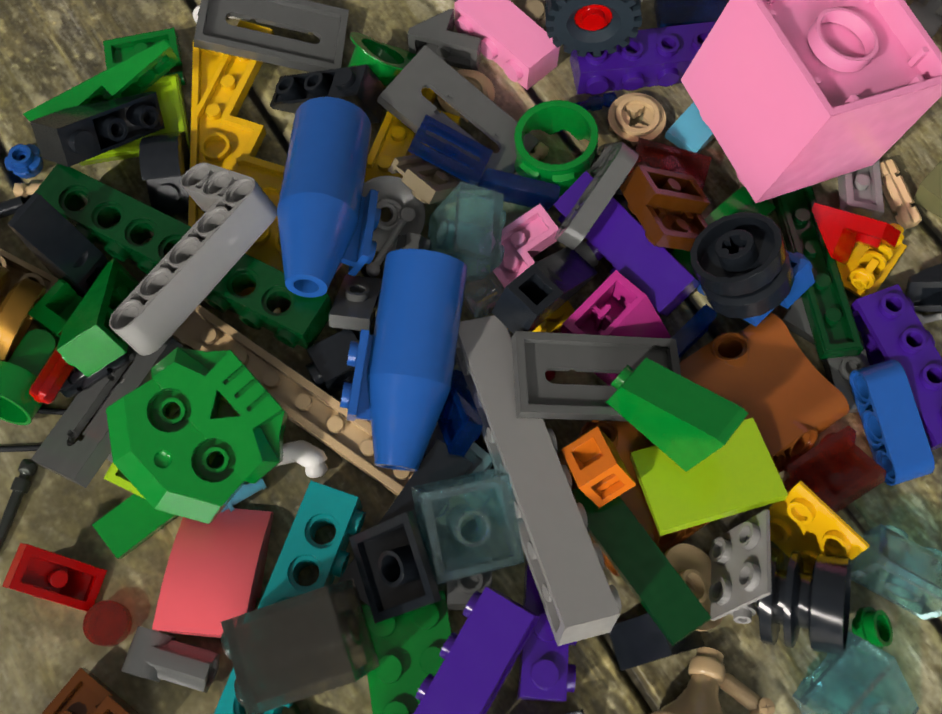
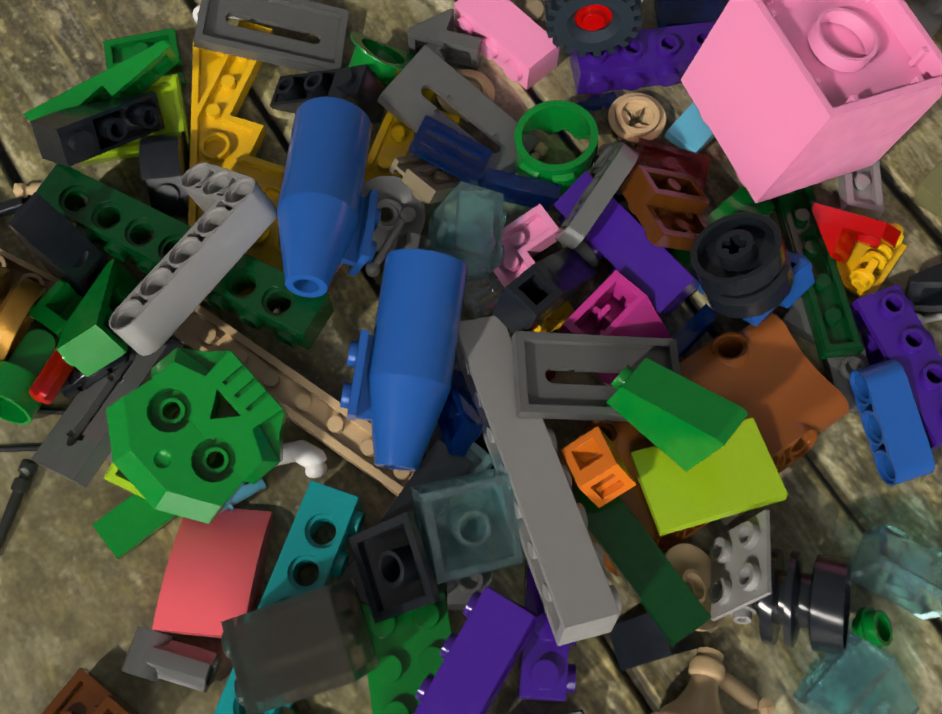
red slope [2,543,107,613] -> none
blue plate [5,144,43,179] -> none
clear red tile [83,600,132,647] -> none
black brick [305,329,359,395] -> none
dark grey plate [329,274,382,331] -> none
yellow hinge [768,480,870,573] -> none
clear red bracket [784,426,886,513] -> none
tan axle [880,159,922,230] -> none

